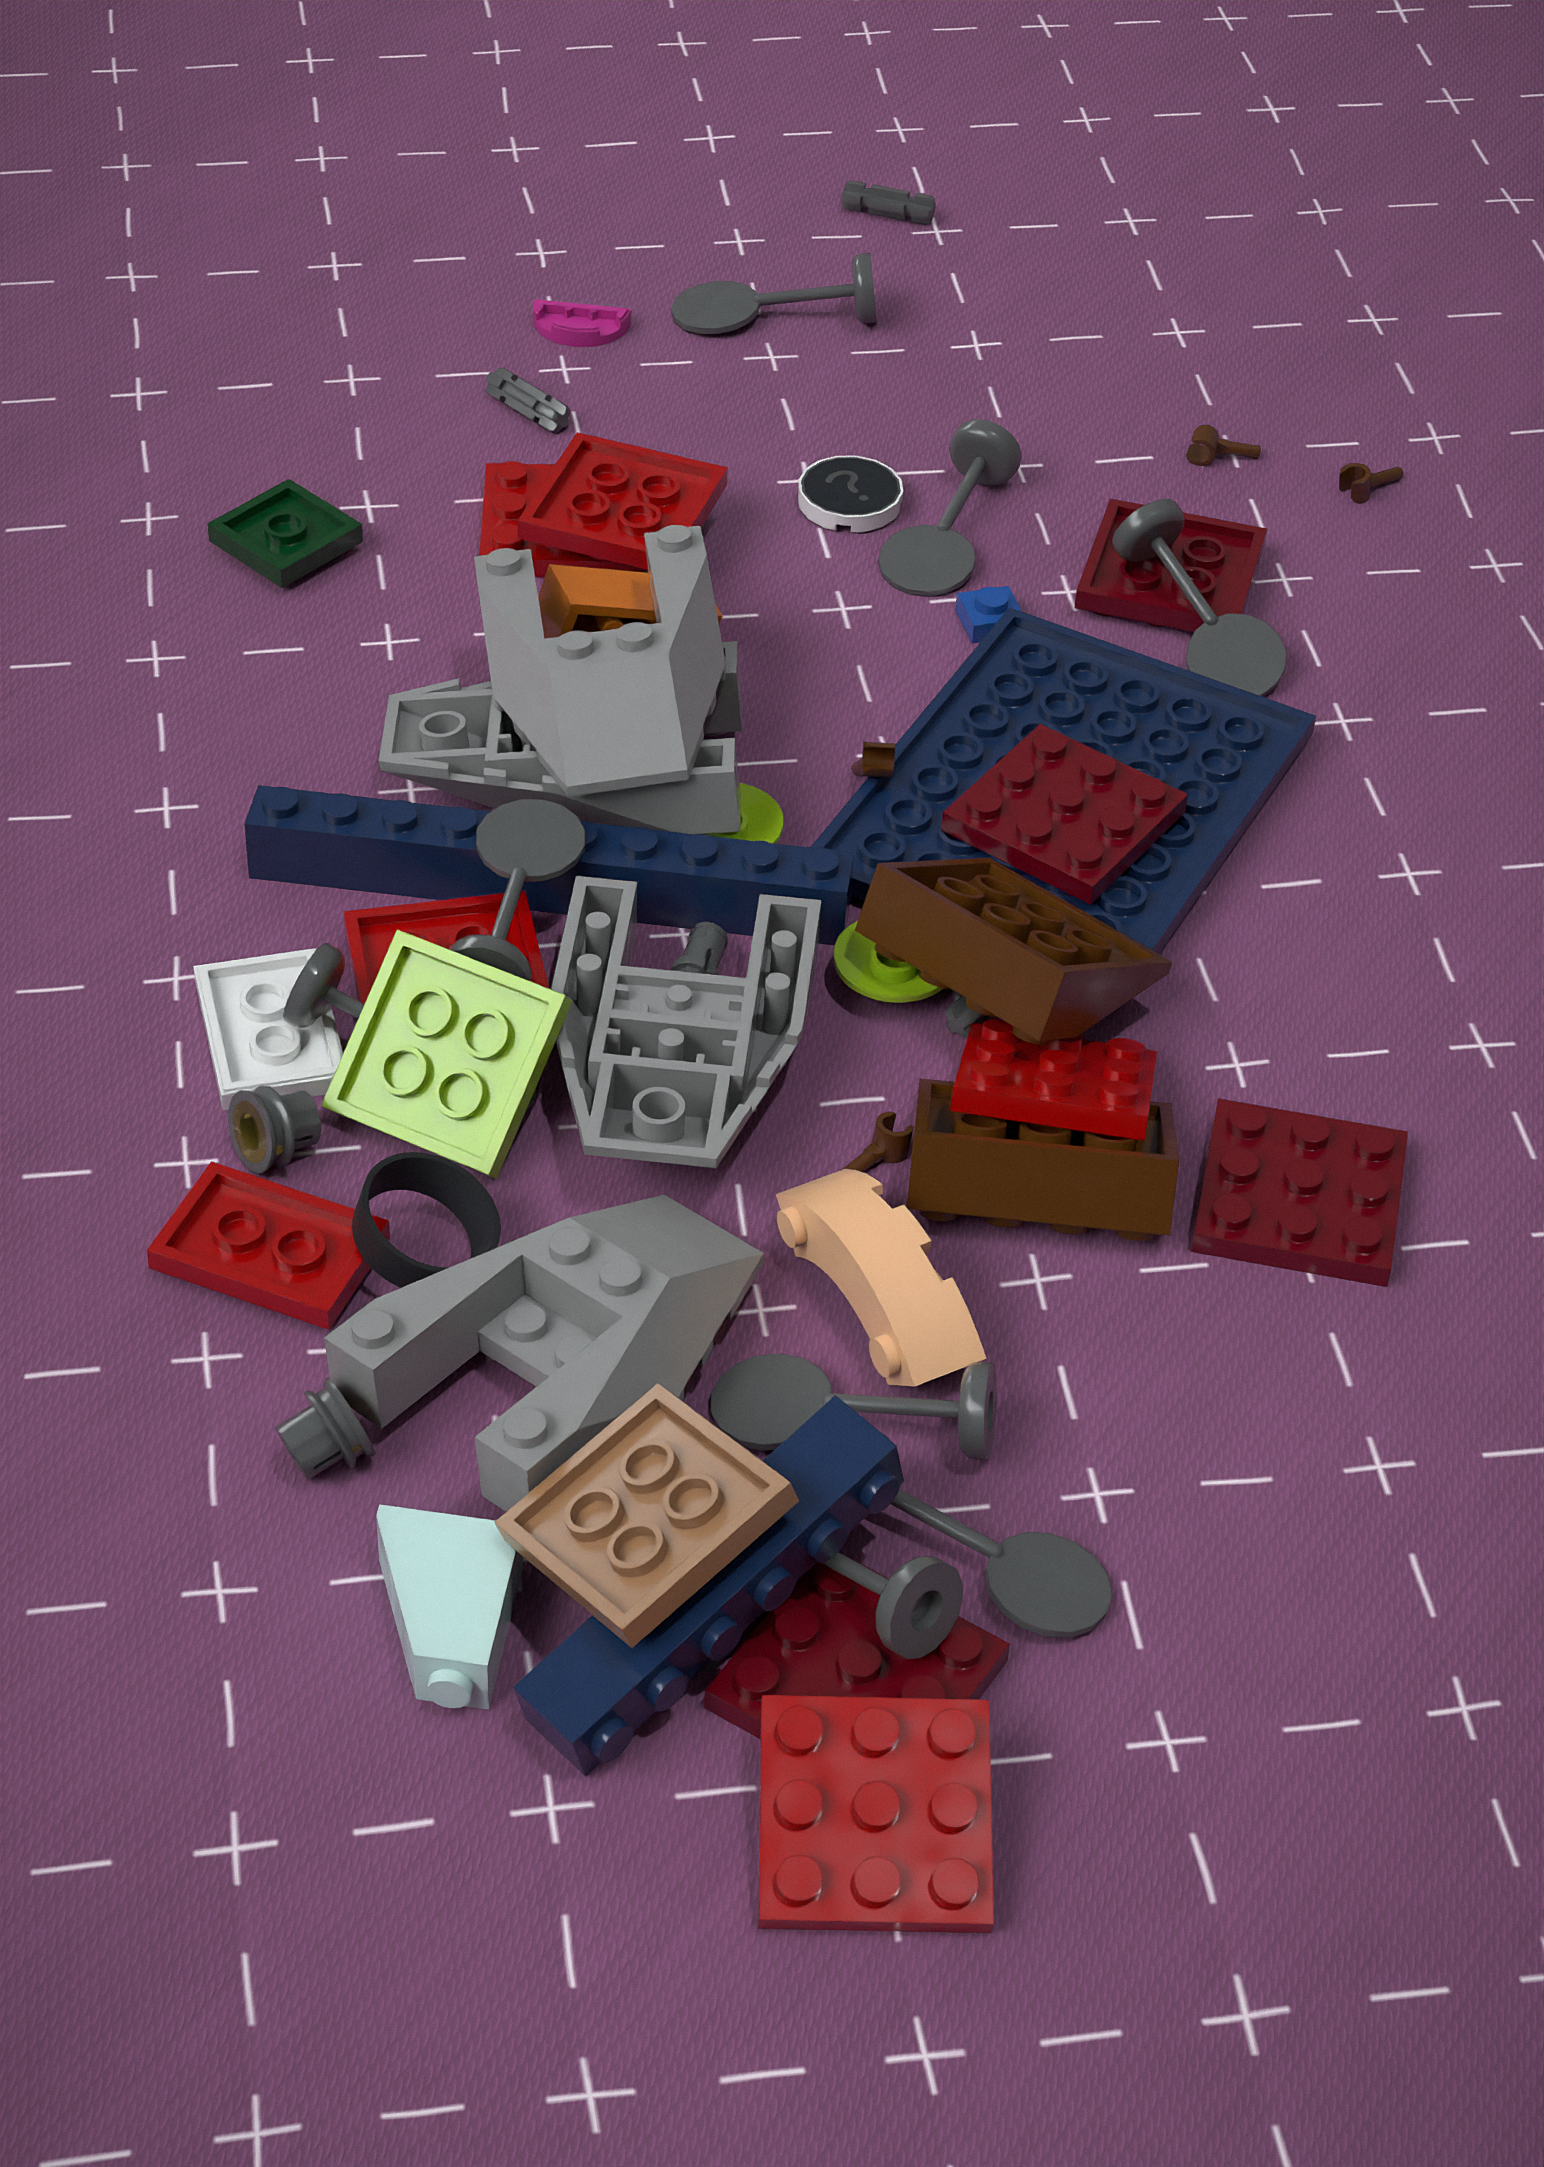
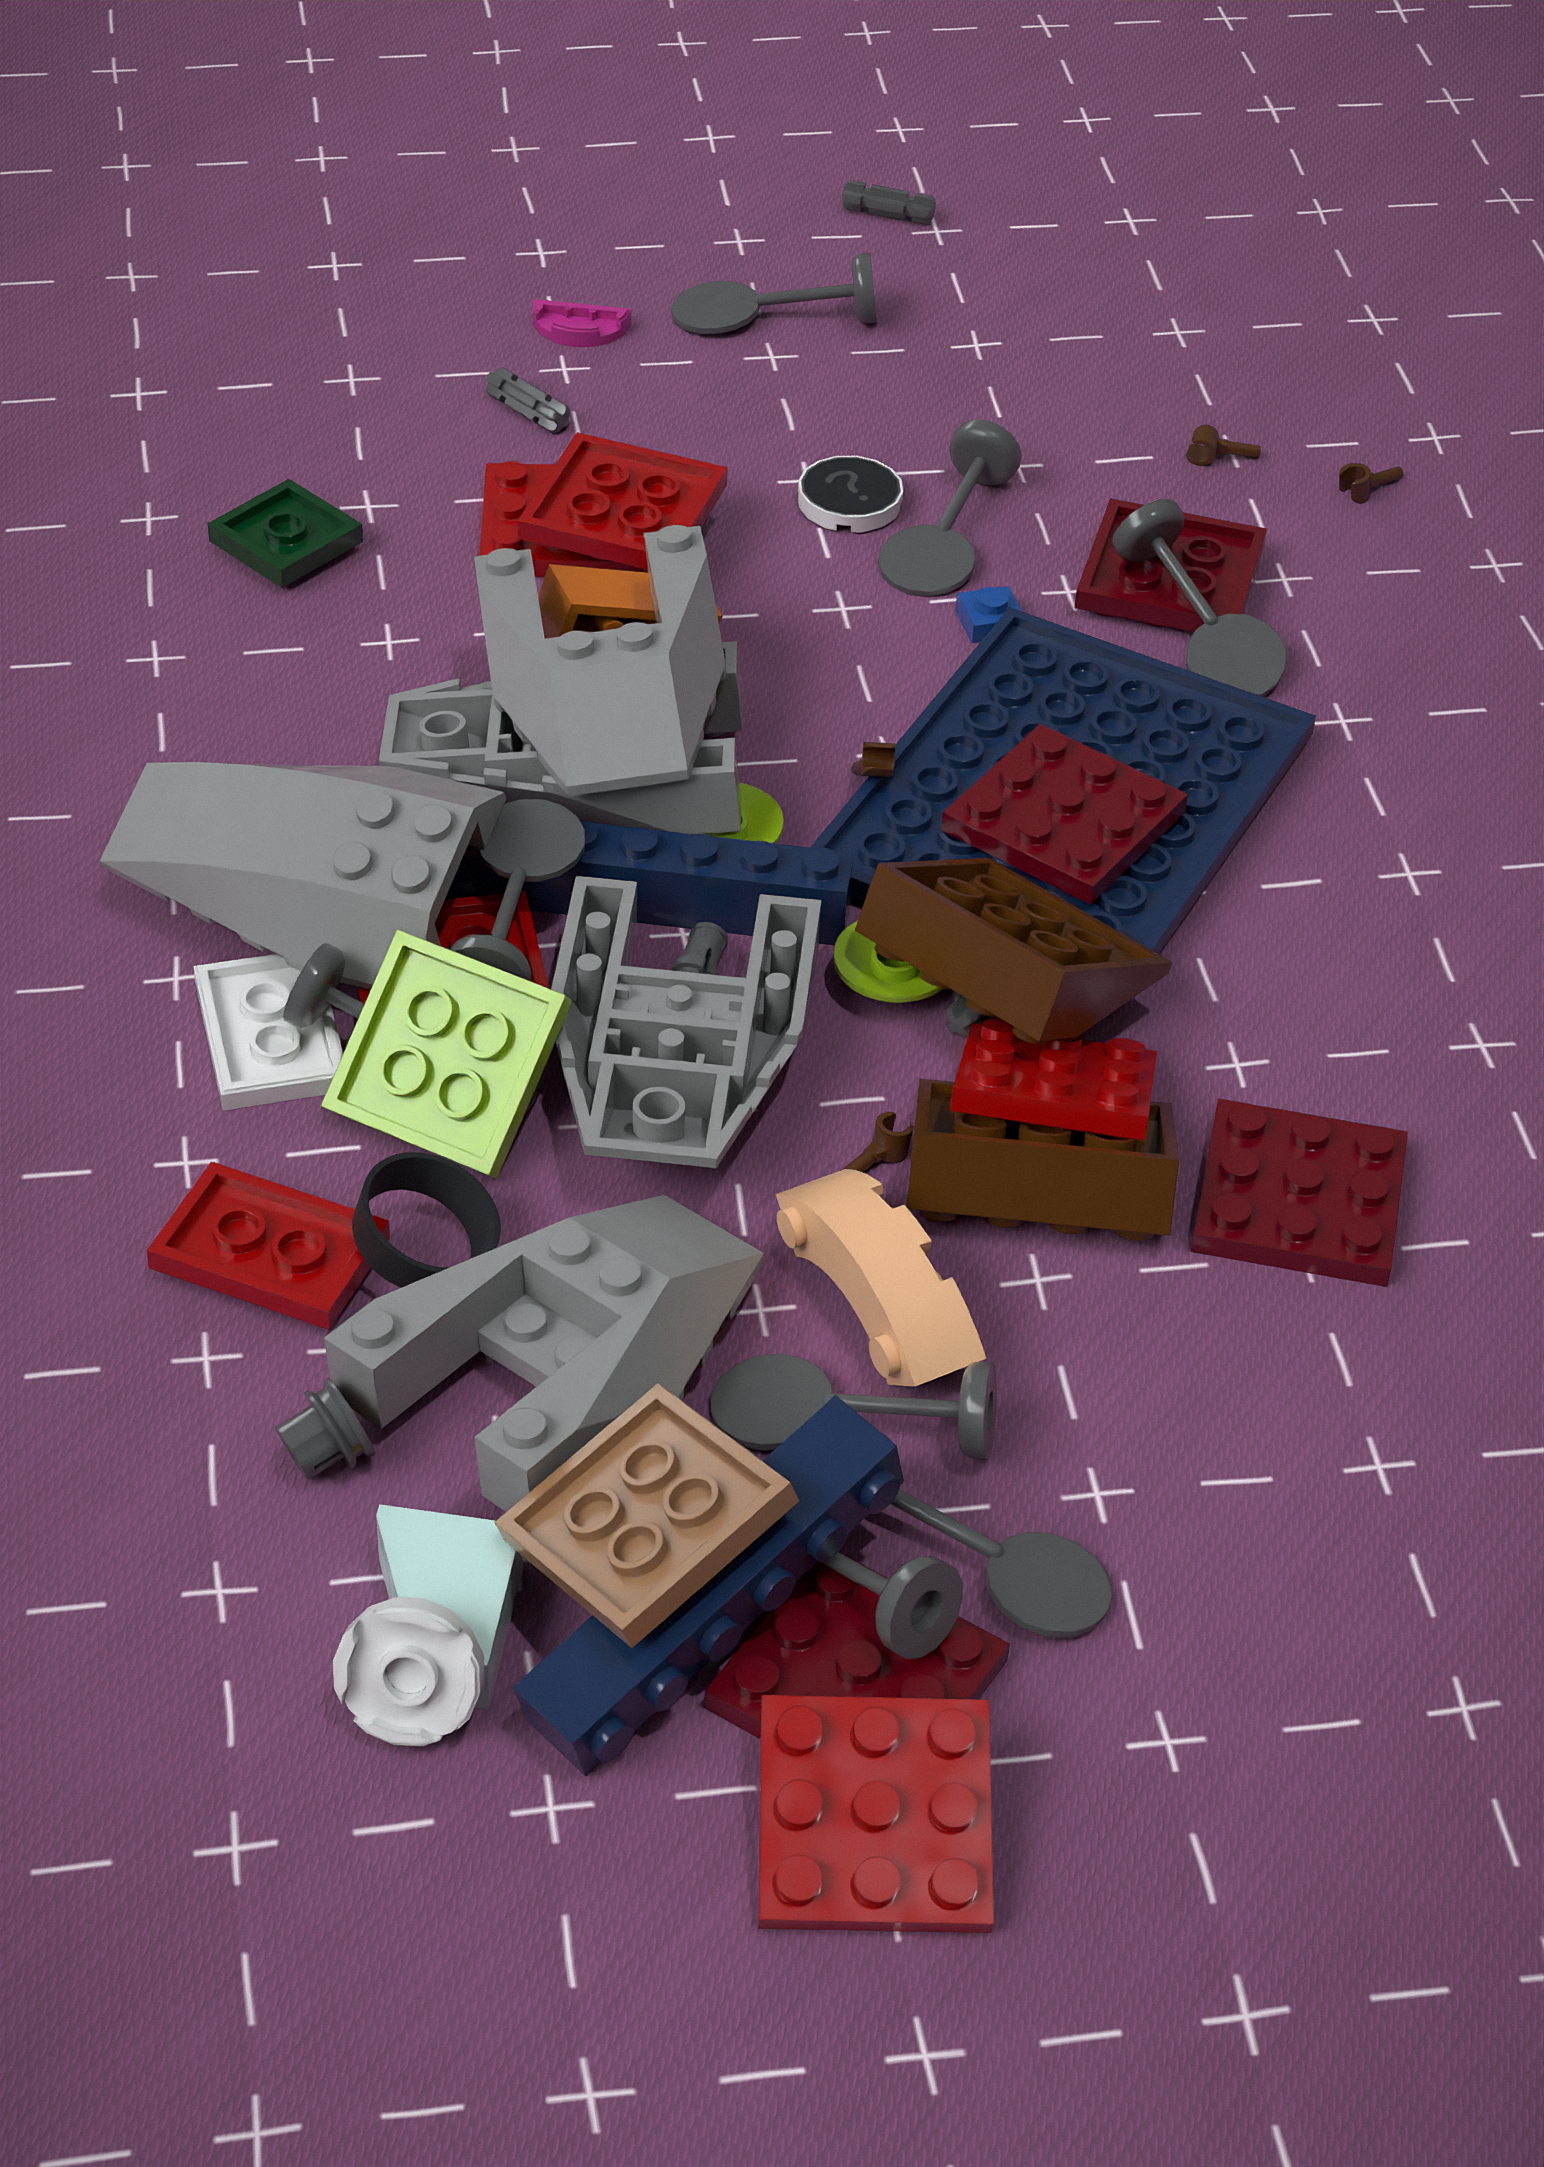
dark grey piece [228,1085,321,1173] -> none
none -> light grey wedge [100,762,506,990]
none -> white tile [333,1597,485,1746]

